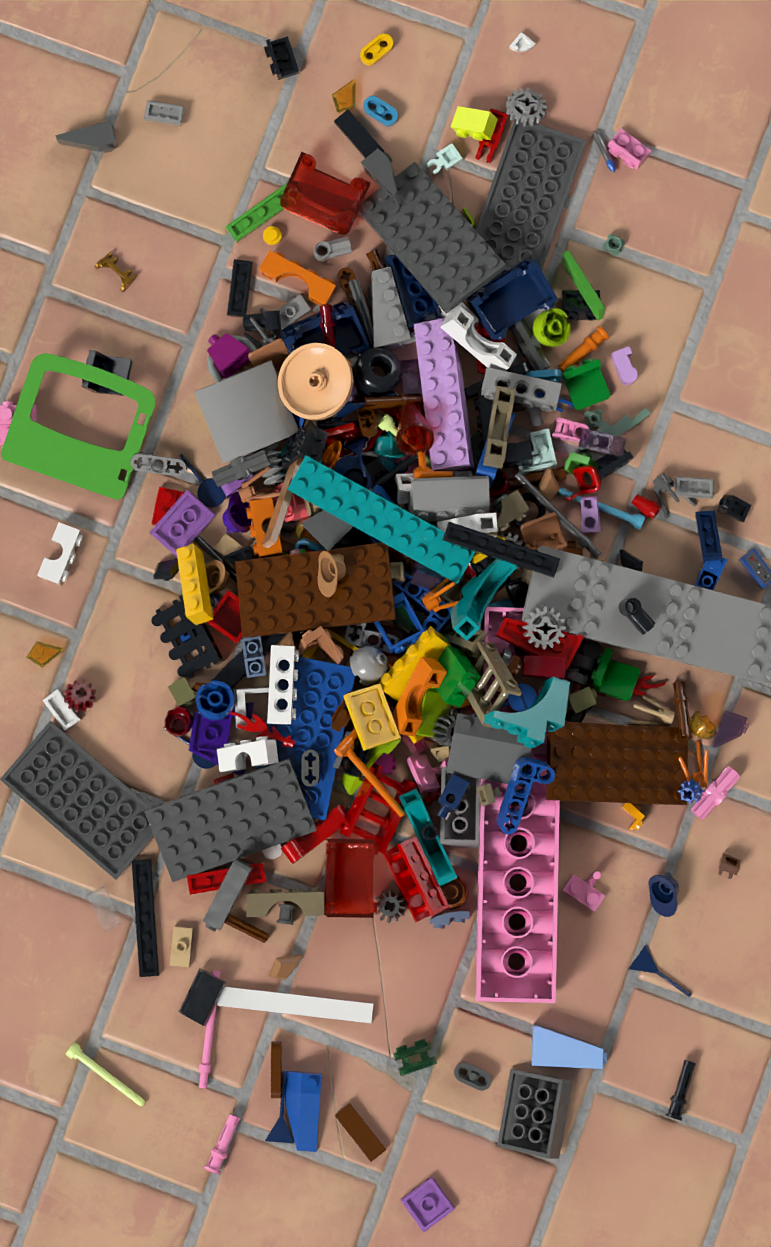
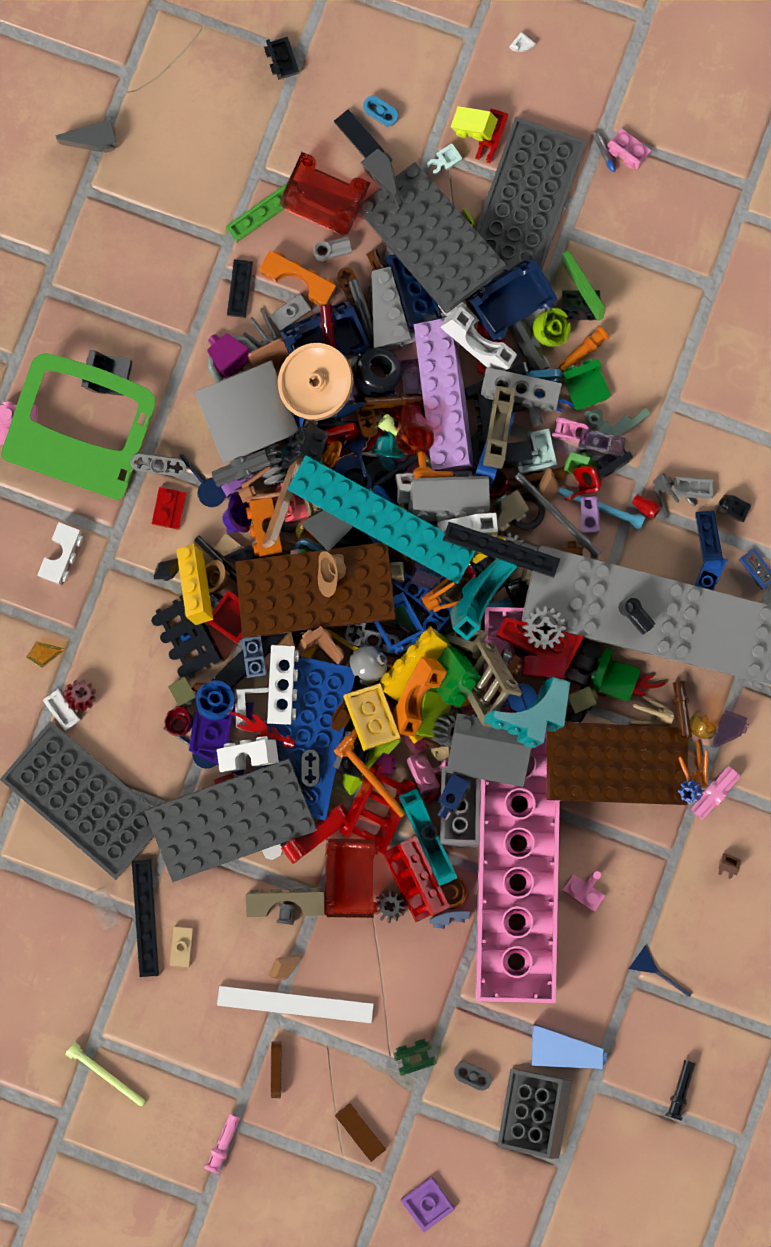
pearl gold piece [94,252,137,292] -> none
light grey plate [144,100,185,126] -> none
medium lavender tile [149,490,215,557] -> none
black piece [179,968,226,1026] -> none
red plate [187,863,267,895] -> none
bright pink bar [199,971,221,1089] -> none
dark grey slope [203,859,254,932] -> none
reddish brown axle [225,914,269,943] -> none
black piece [243,310,282,331] -> none
yellow plate [263,226,282,245] -> none
dark blue piece [265,1077,294,1143] -> none
blue wedge [283,1070,322,1152] -> none
clear yellow piece [332,79,356,113] -> none
yellow plate [360,33,393,66] -> none
dark tan tile [477,783,502,806] -> none
blue beam [496,757,555,834] -> none
light grey gear [505,87,547,127] -> none
nougat bracket [520,512,568,551] -> none
sand green plate [602,234,625,256] -> none
lavender leg [610,346,638,386] -> none
black piece [619,549,643,572] -> none
light orange bracket [621,803,645,831] -> none
dark blue piece [648,872,679,917] -> none

